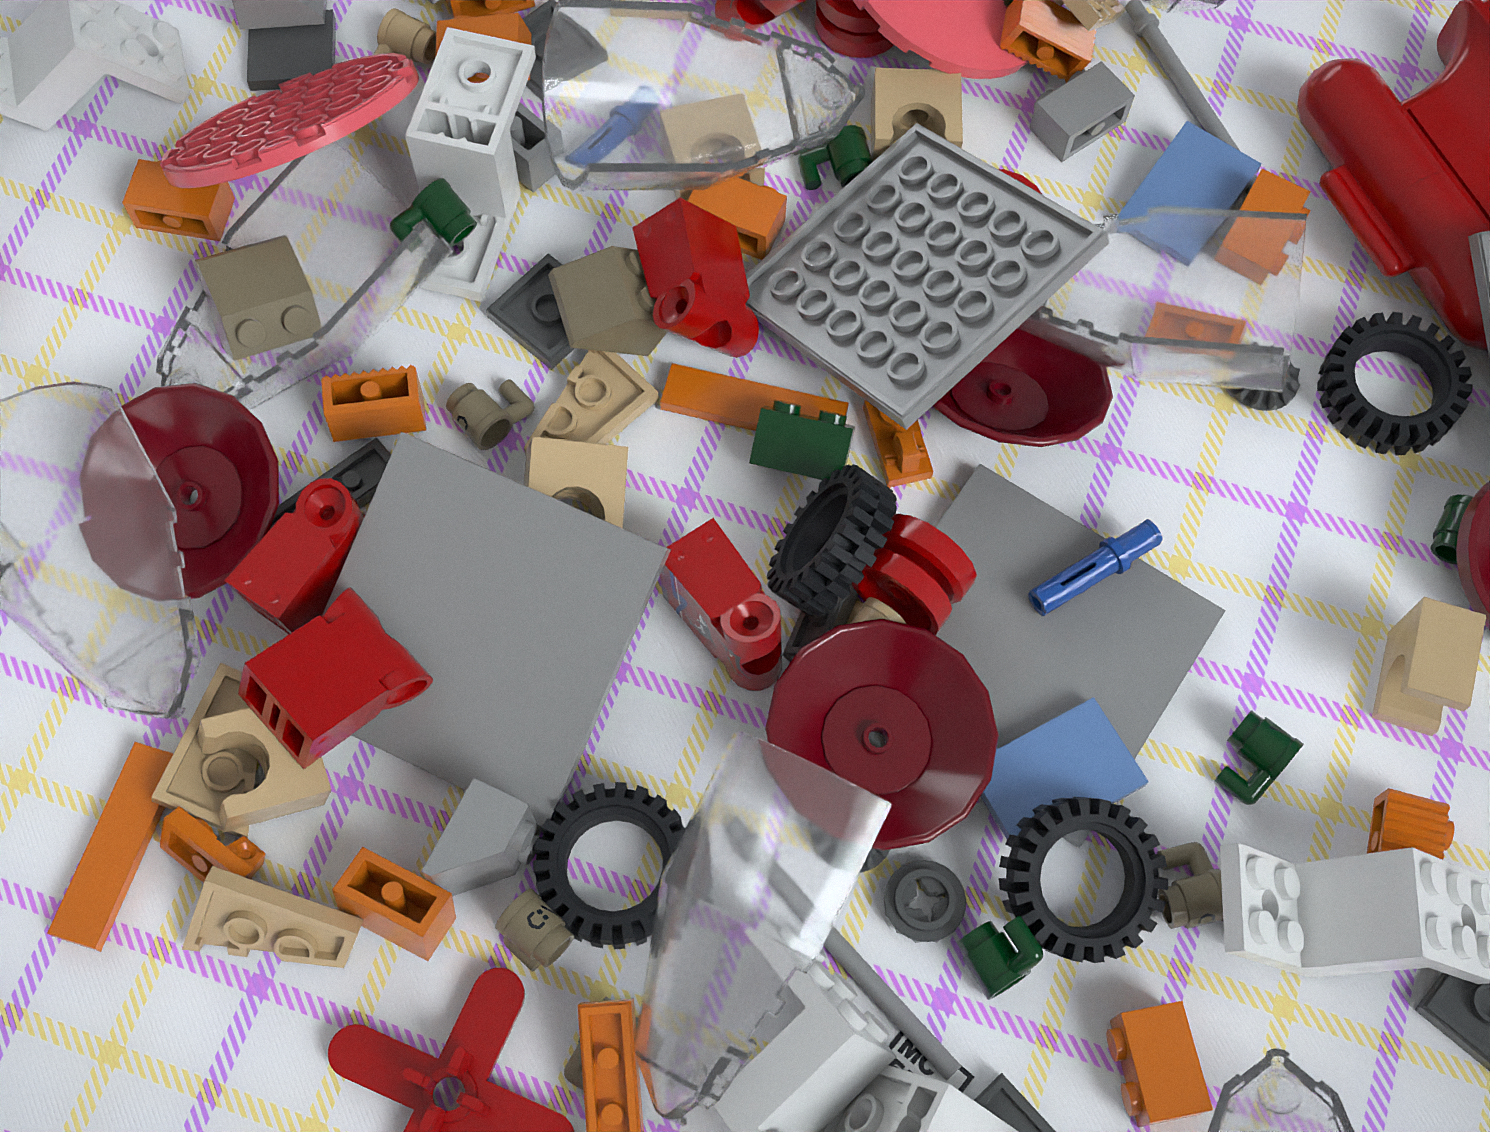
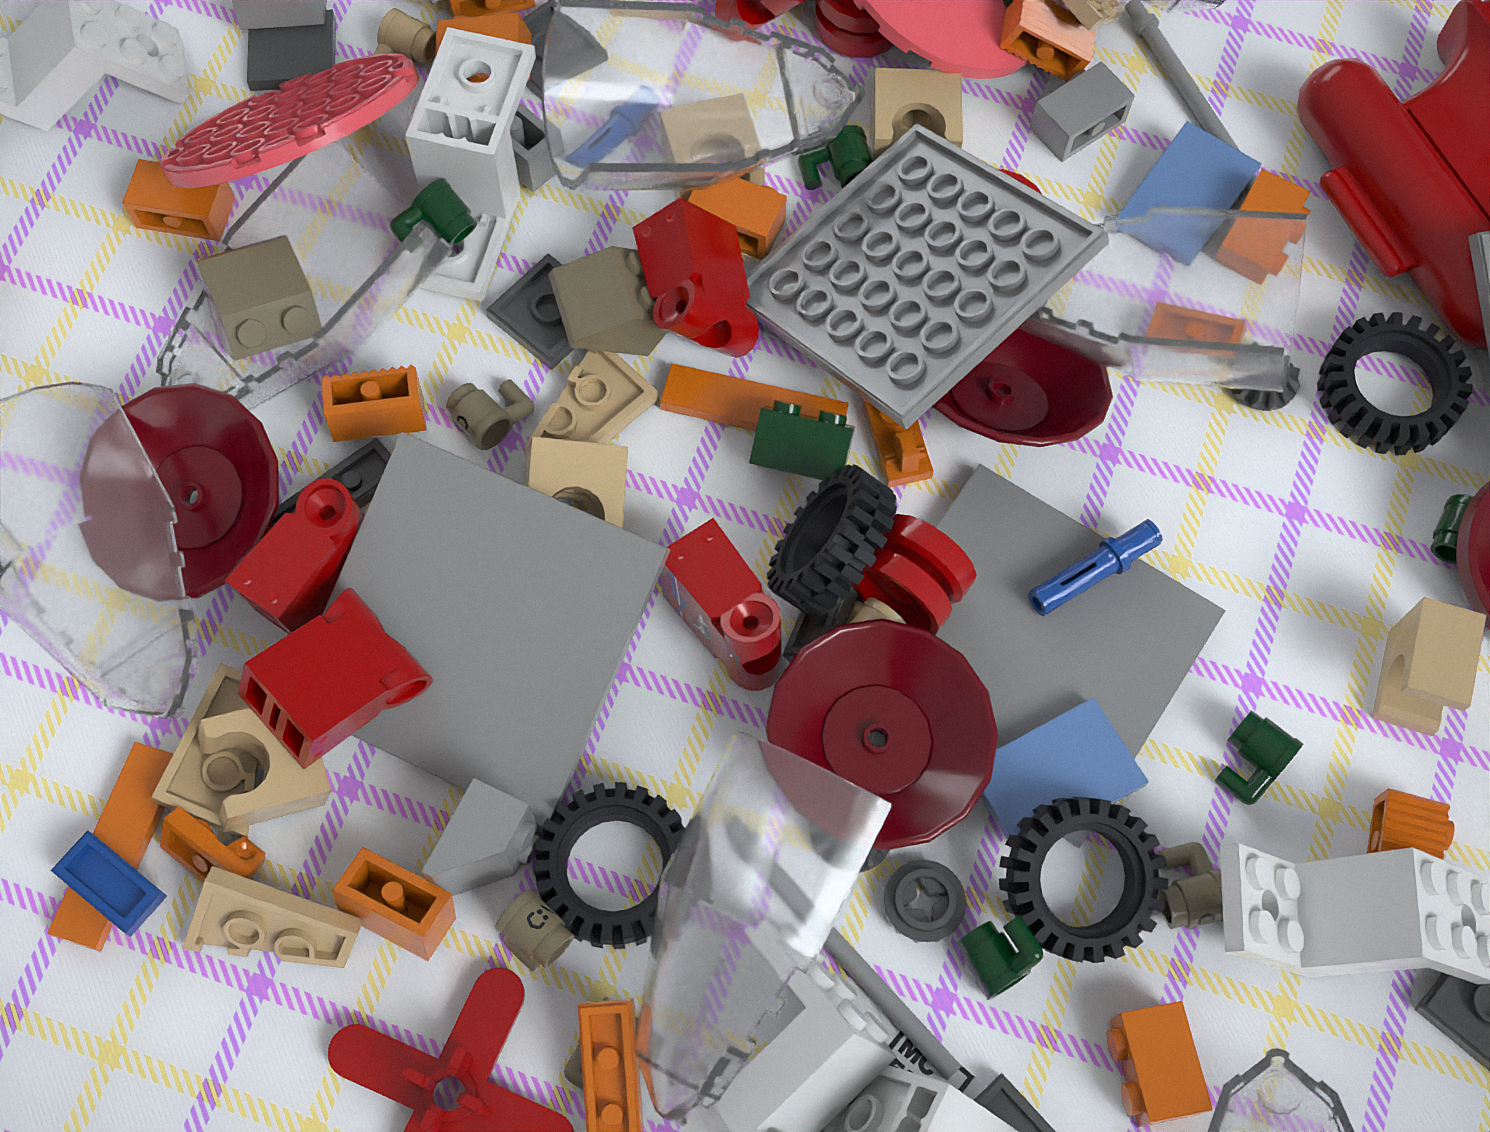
none -> blue tile [50,830,167,937]

